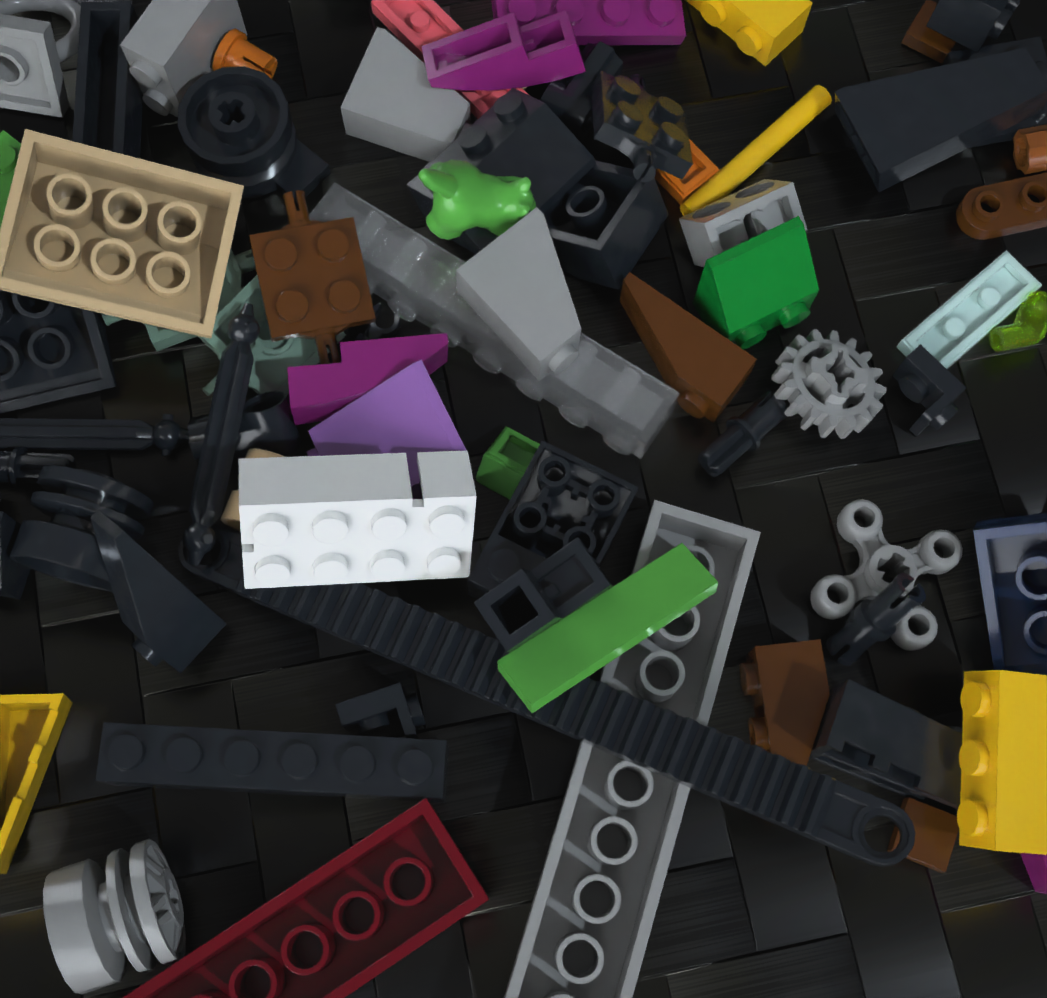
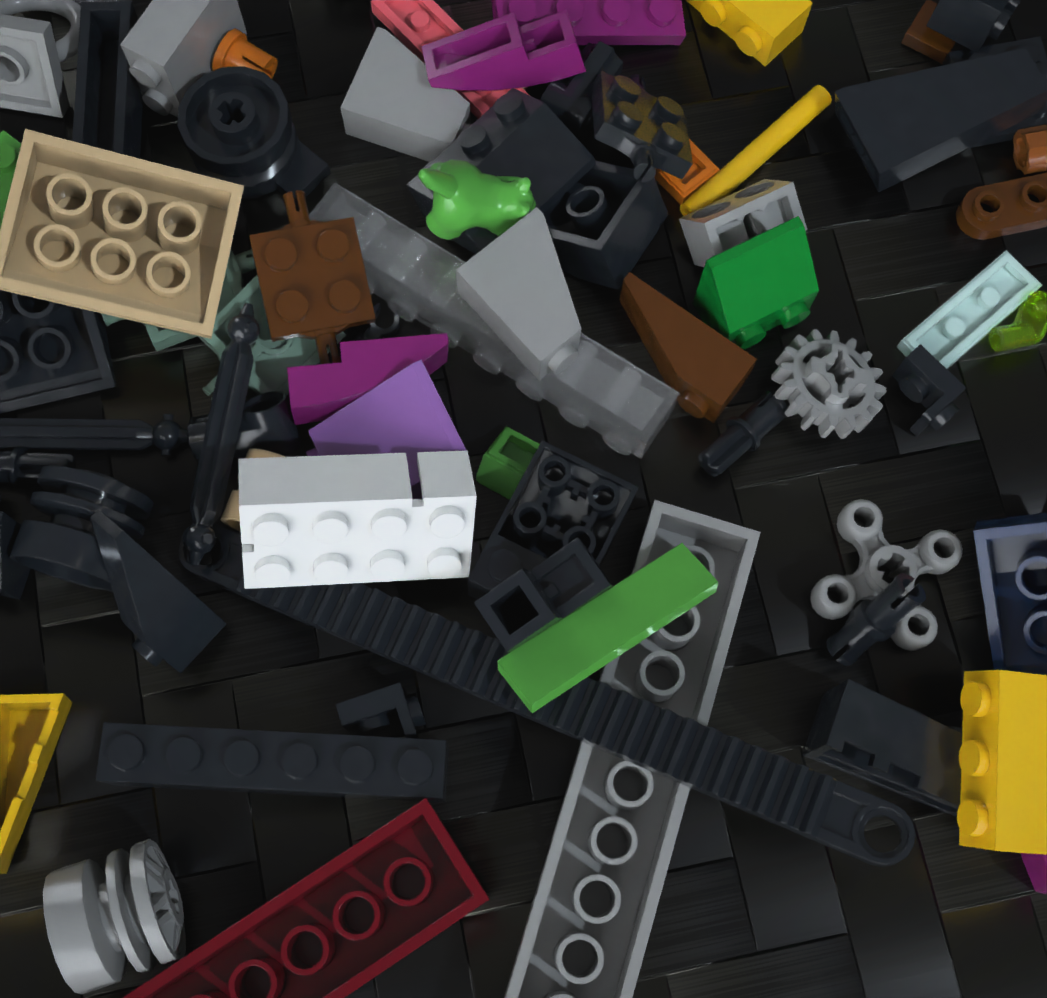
reddish brown slope [740,639,830,766] -> none
reddish brown tile [887,797,959,872] -> none

